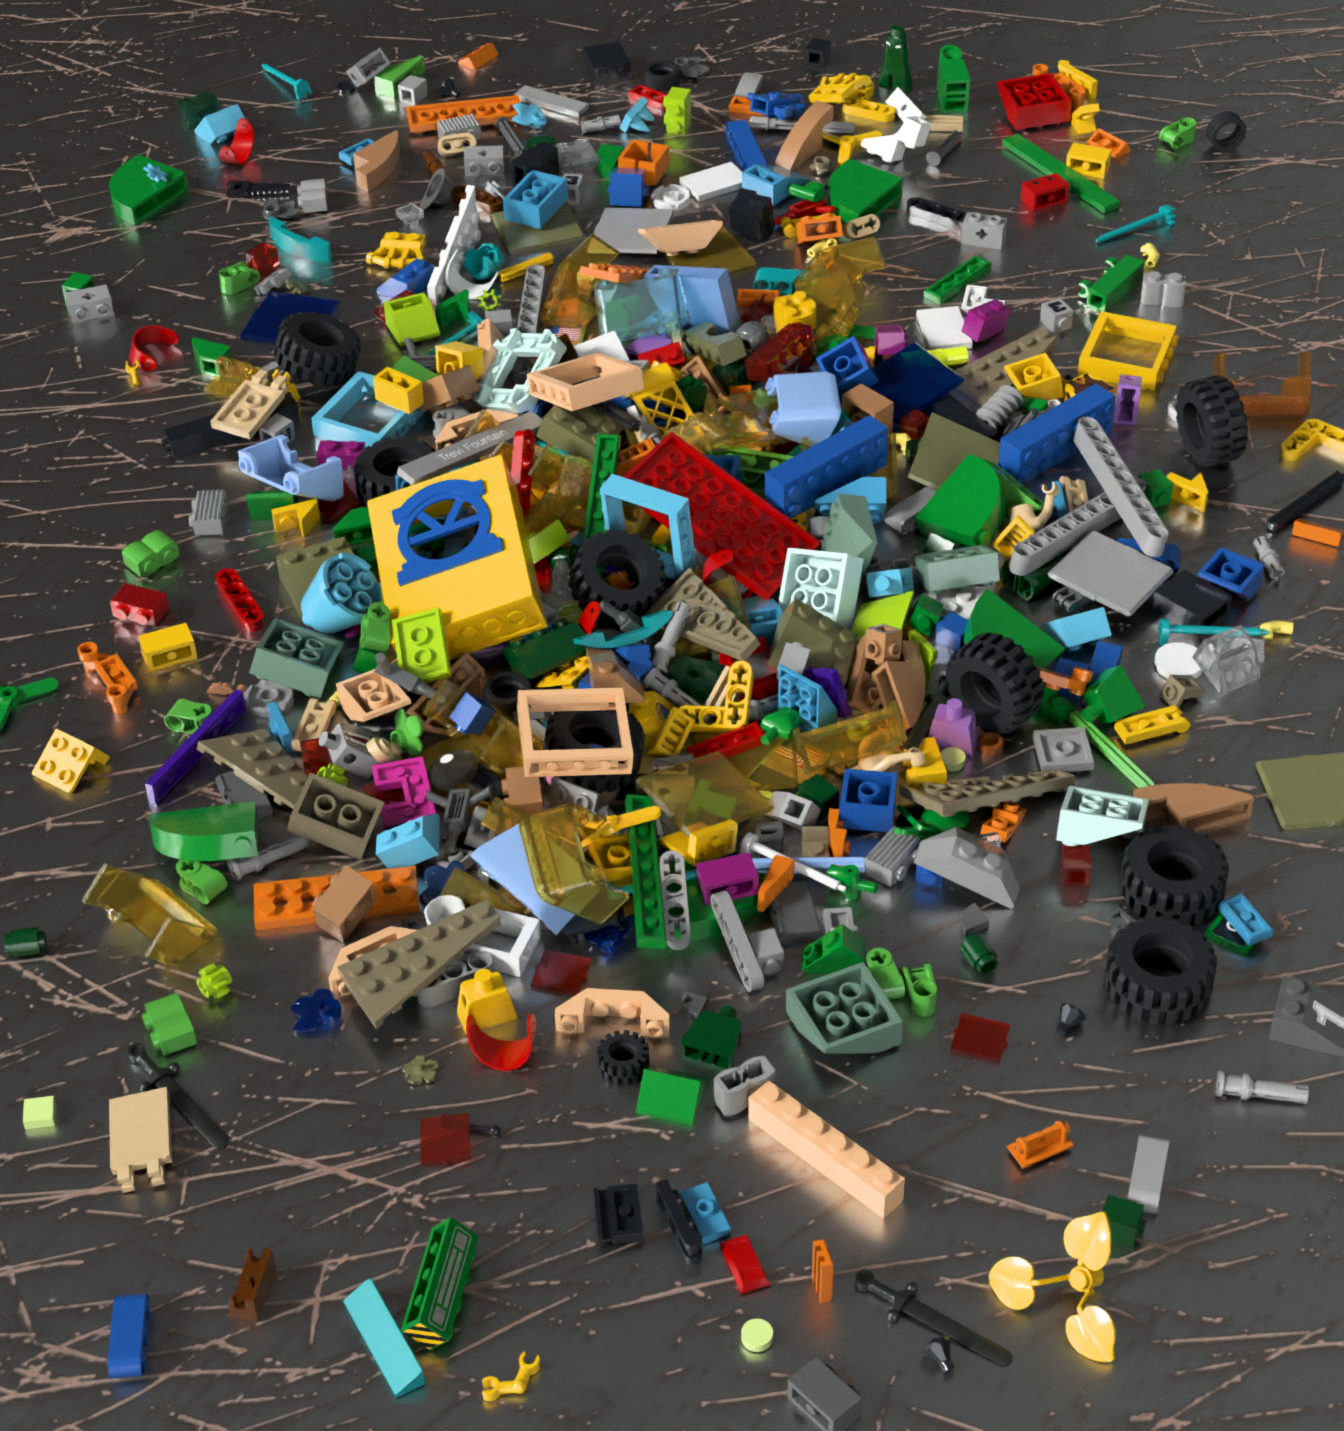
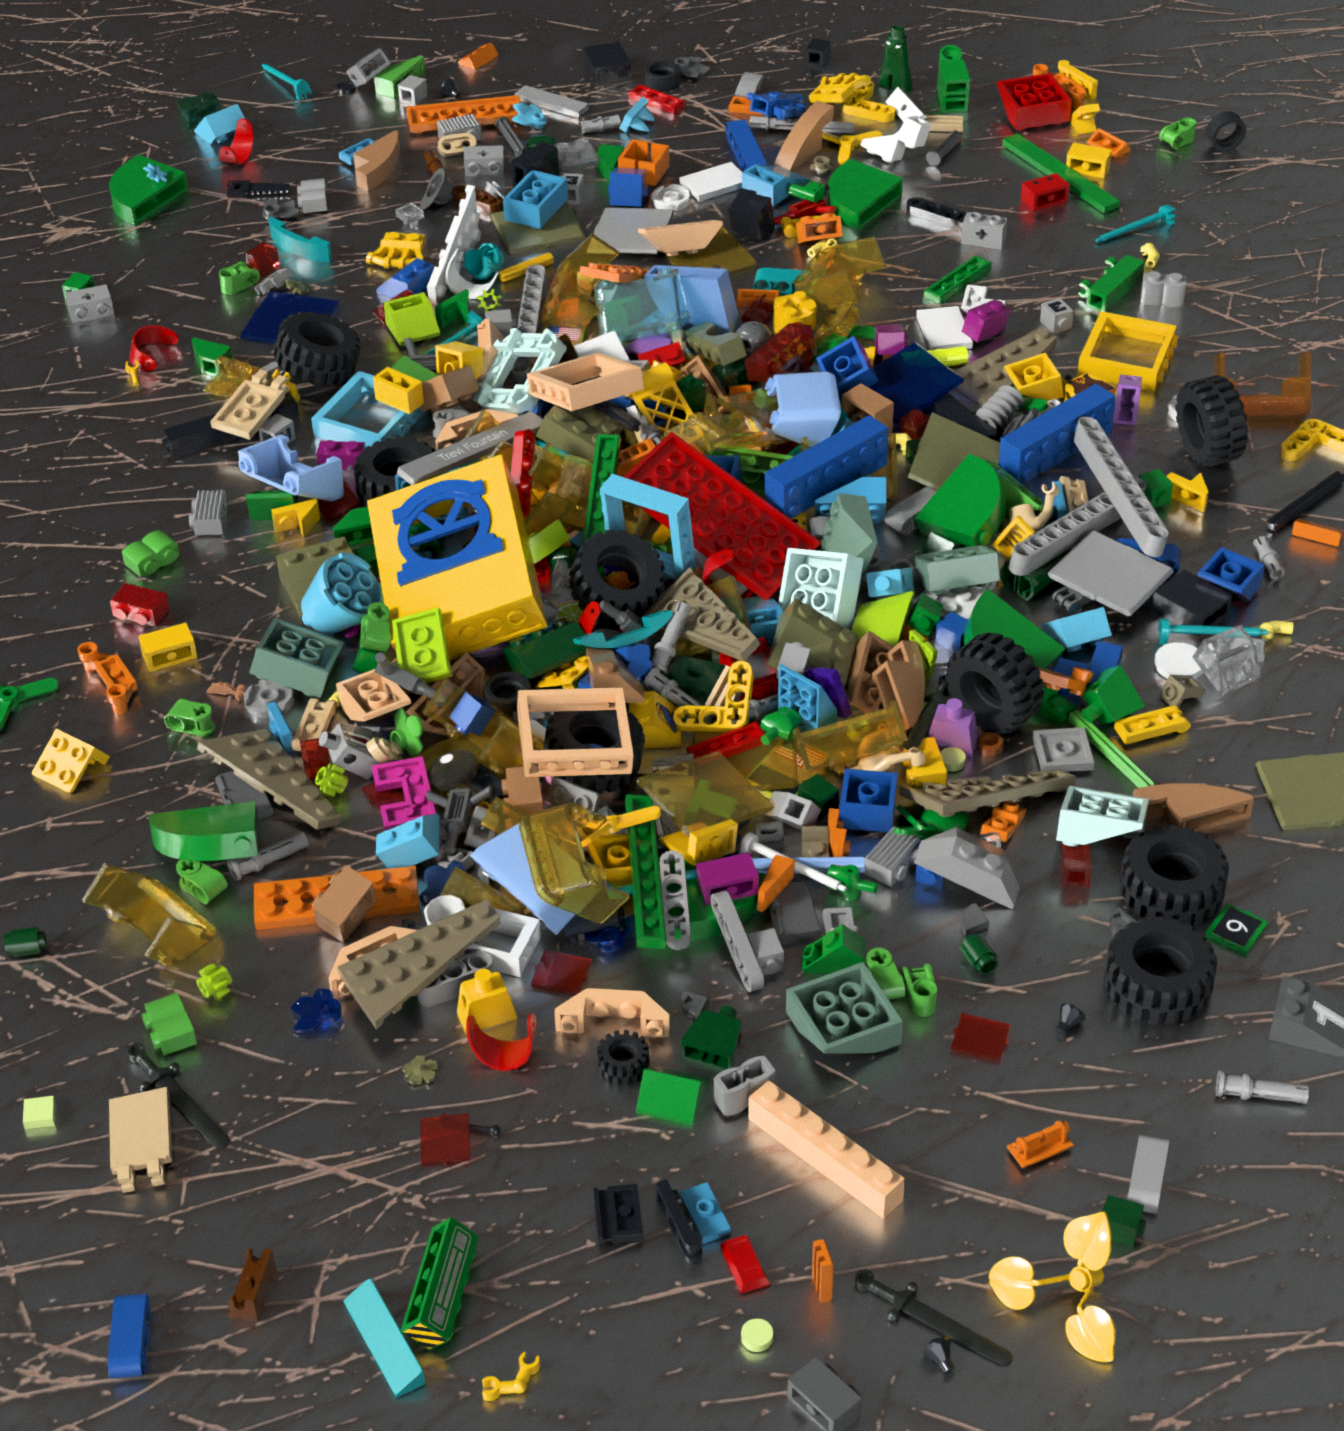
dark purple tile [145,689,246,805] -> none
red beam [216,568,265,632] -> none
dark tan brick [287,773,385,860] -> none
yellow slope [647,707,695,759] -> none
lime brick [663,87,691,135] -> none
clear tile [761,315,776,336] -> none
tan beam [842,214,880,240] -> none
medium nougat brick [865,624,902,665] -> none
dark azure plate [1218,893,1274,946] -> none

